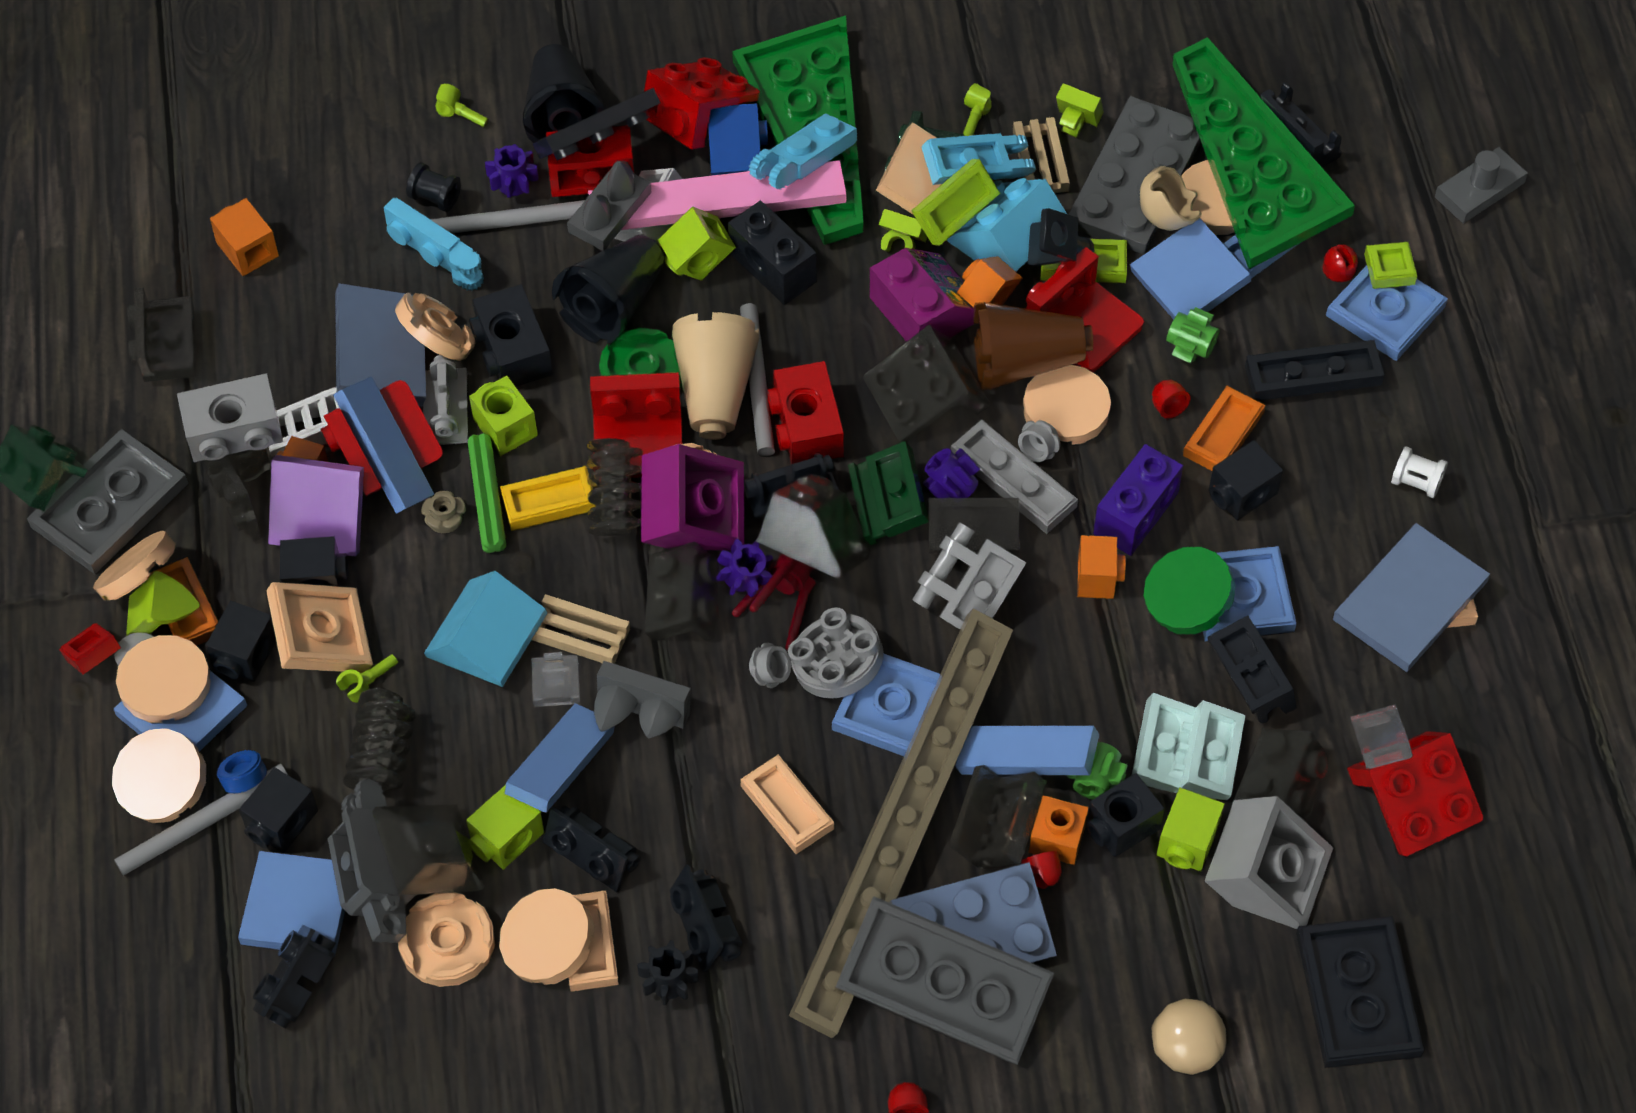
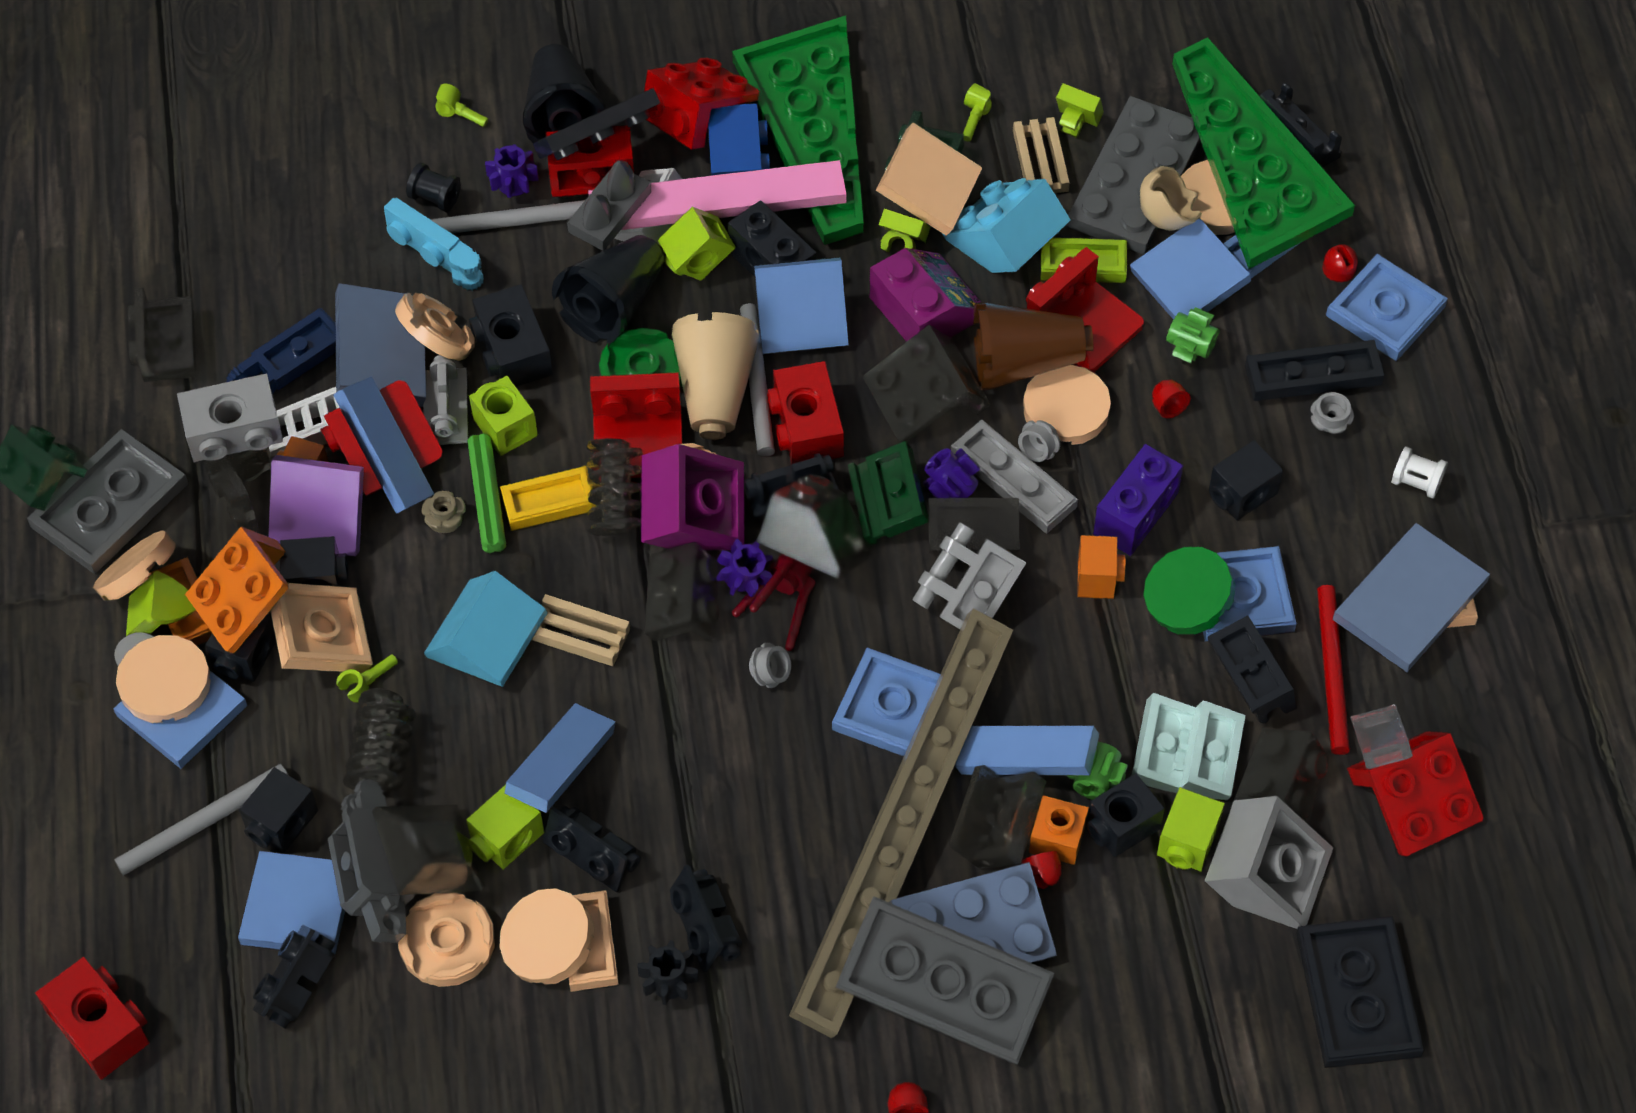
red tile [59,623,121,675] -> none
light nougat tile [112,728,206,823] -> none
orange brick [210,198,279,276] -> none
blue tile [217,750,267,794] -> none
clear tile [531,652,580,707] -> none
dark grey tile [594,661,691,739] -> none
light nougat tile [740,754,834,854] -> none
medium azure hinge [748,113,857,190] -> none
light grey tile [788,608,883,698] -> none
lime tile [911,158,1001,246] -> none
medium azure hinge [921,133,1036,185] -> none
orange plate [956,256,1022,308] -> none
black bracket [1028,208,1094,266] -> none
tan hair [1151,998,1227,1075] -> none
orange tile [1183,386,1265,471] -> none
lime tile [1364,242,1417,289] -> none
dark grey tile [1435,147,1528,224] -> none
none -> red brick [35,957,149,1080]
none -> orange bracket [185,527,289,653]
none -> dark blue hinge [226,308,336,394]
none -> medium blue tile [754,258,848,354]
none -> light grey plate [1310,392,1354,434]
none -> red bar [1317,585,1350,755]

